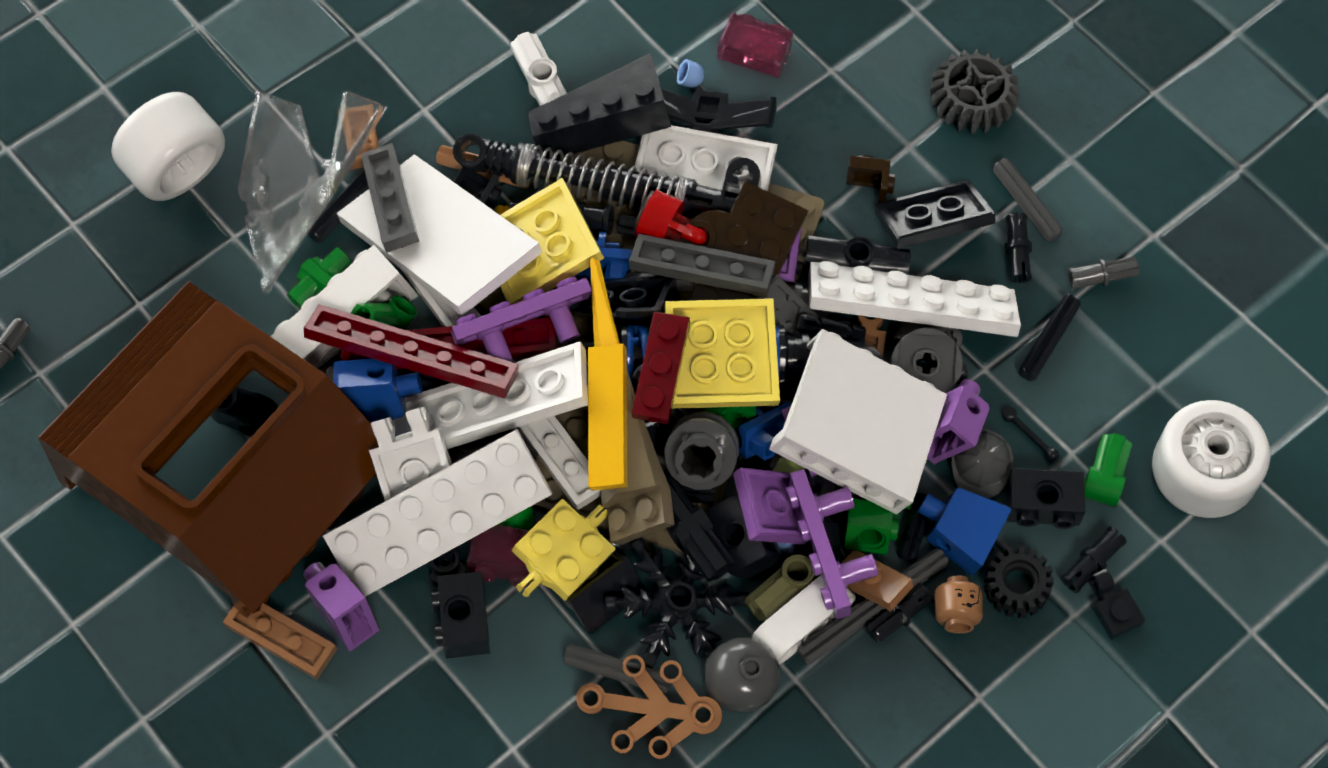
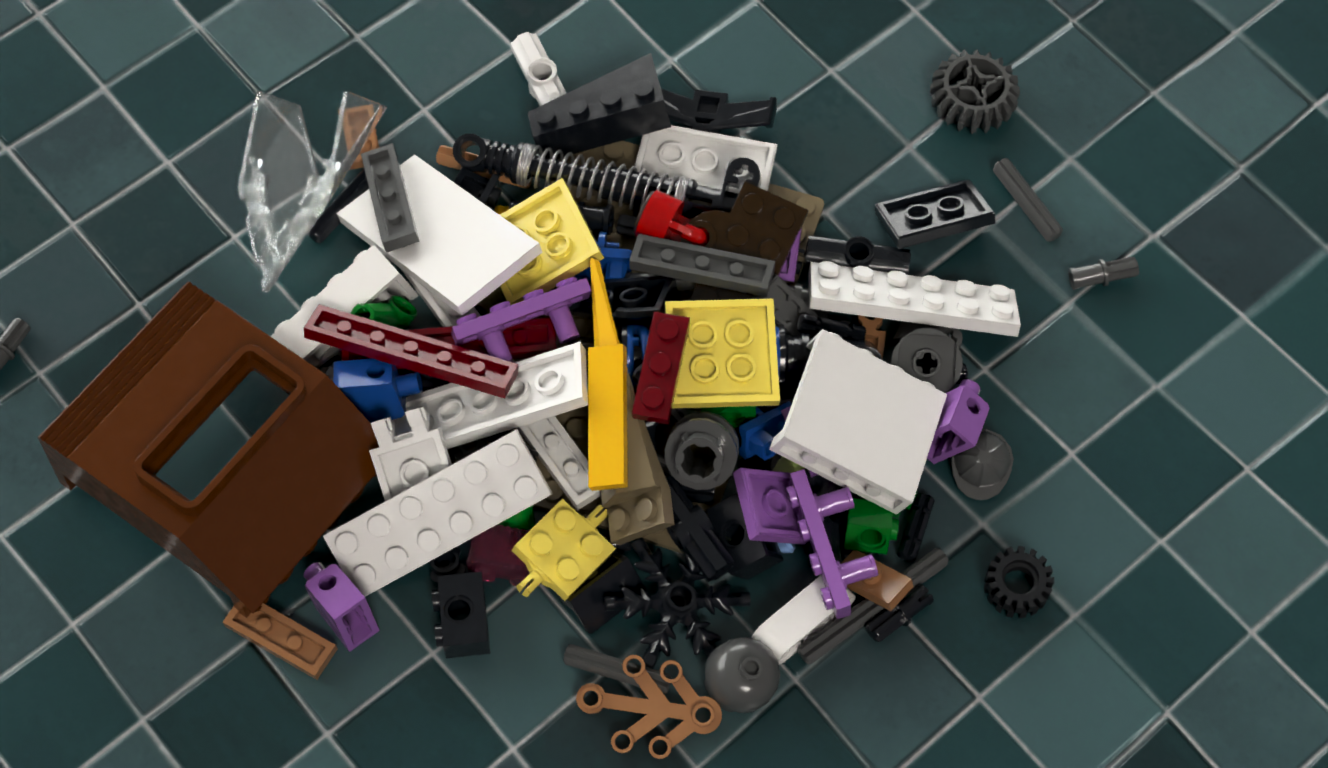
white wheel [111,92,225,201] -> none
black piece [210,386,278,437] -> none
green axle [287,247,352,310] -> none
light blue hinge [677,59,704,88] -> none
clear pink brick [717,12,793,78] -> none
olive piece [745,554,814,622] -> none
dark brown bracket [846,155,896,203] -> none
blue torso [917,488,1012,576] -> none
medium nougat head [934,576,983,633] -> none
black hinge [1002,407,1060,462] -> none
black pin [1004,212,1032,283] -> none
black brick [1006,468,1085,529] -> none
black axle [1019,294,1081,382] -> none
black pin [1060,526,1127,593] -> none
green piece [1085,433,1132,508] -> none
black plate [1089,569,1146,640] -> none
white wheel [1152,400,1270,518] -> none

